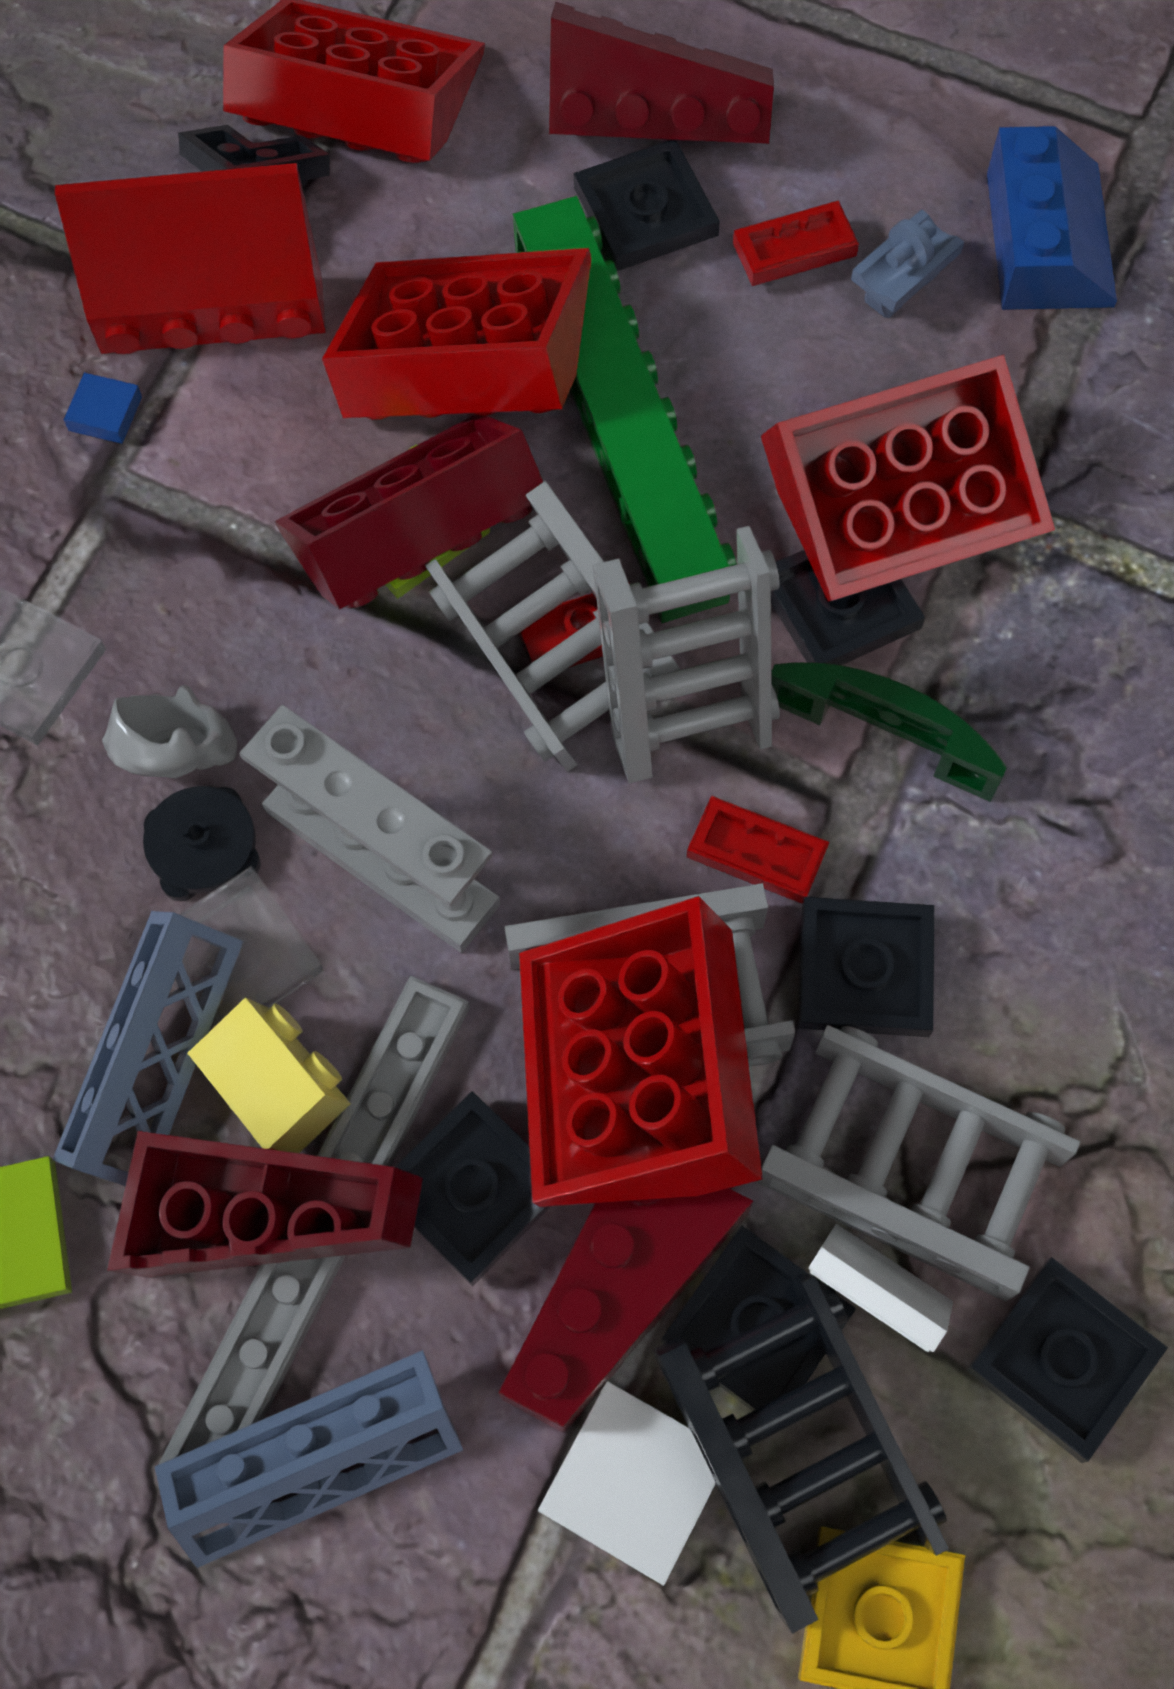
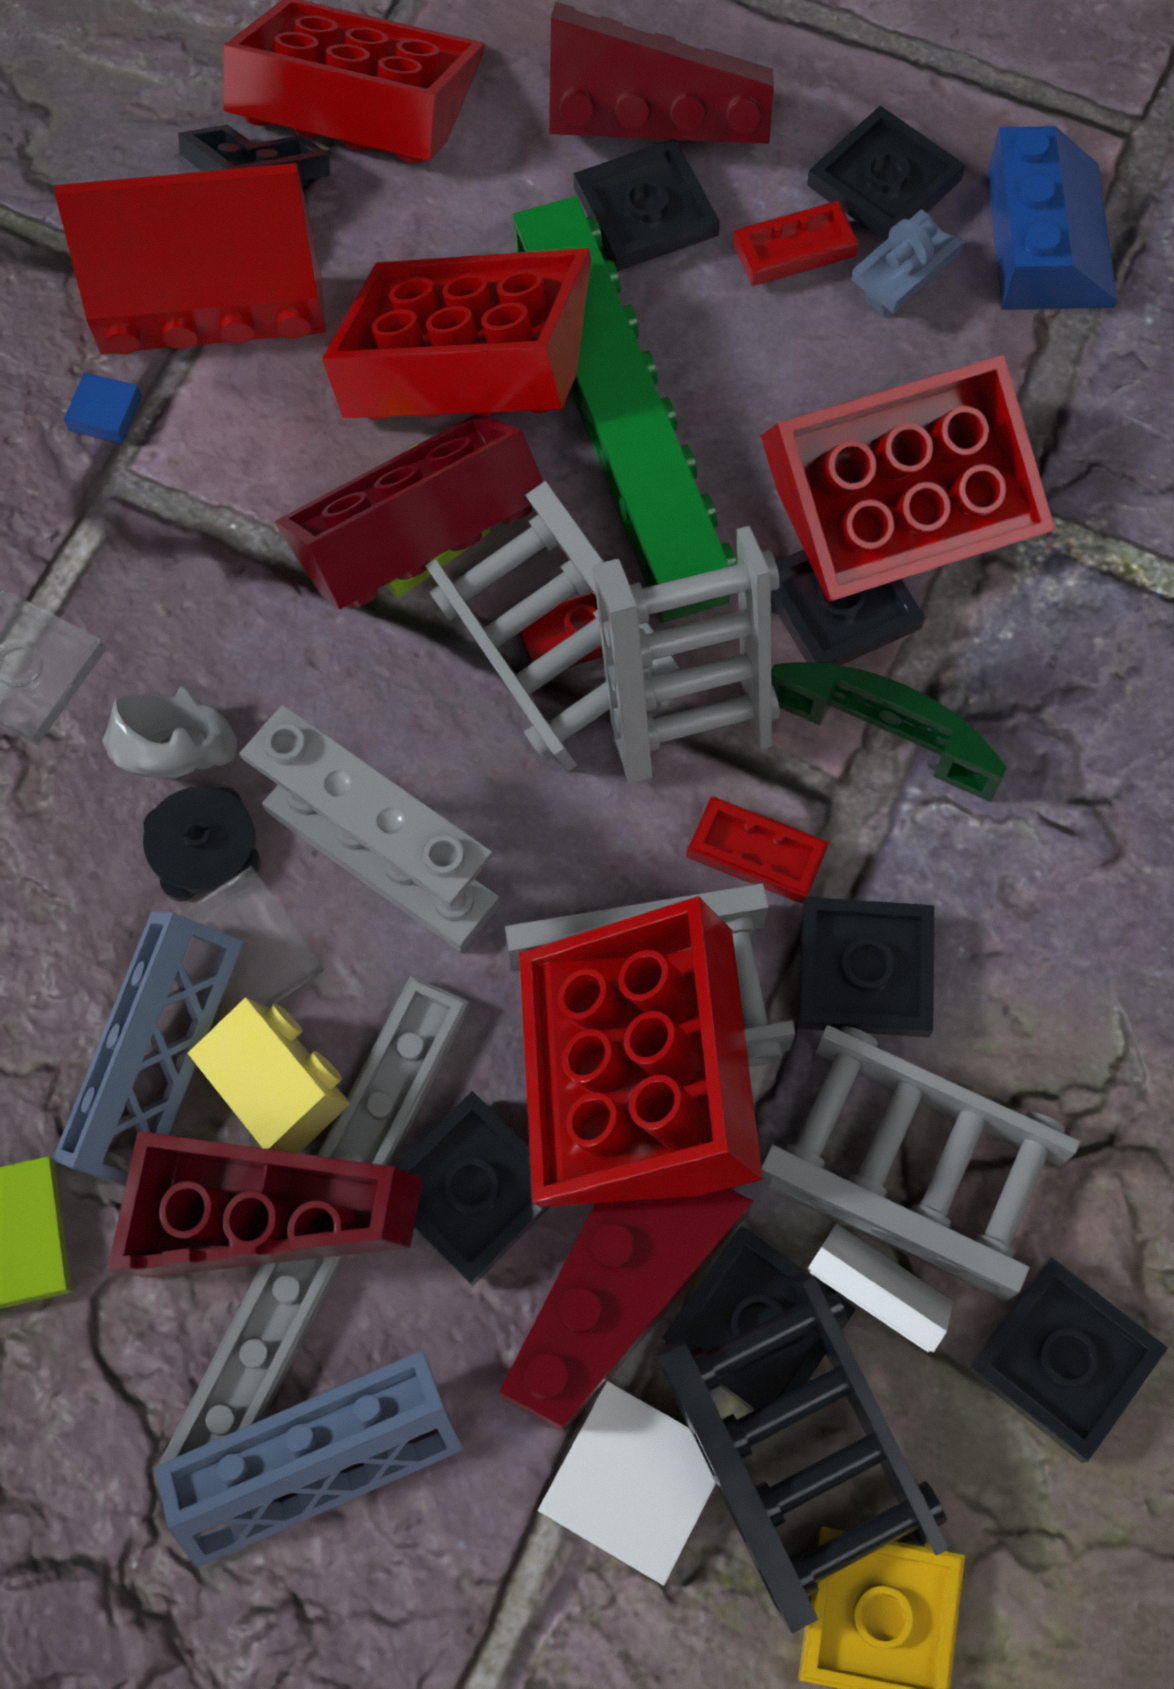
none -> black plate [807,105,965,242]

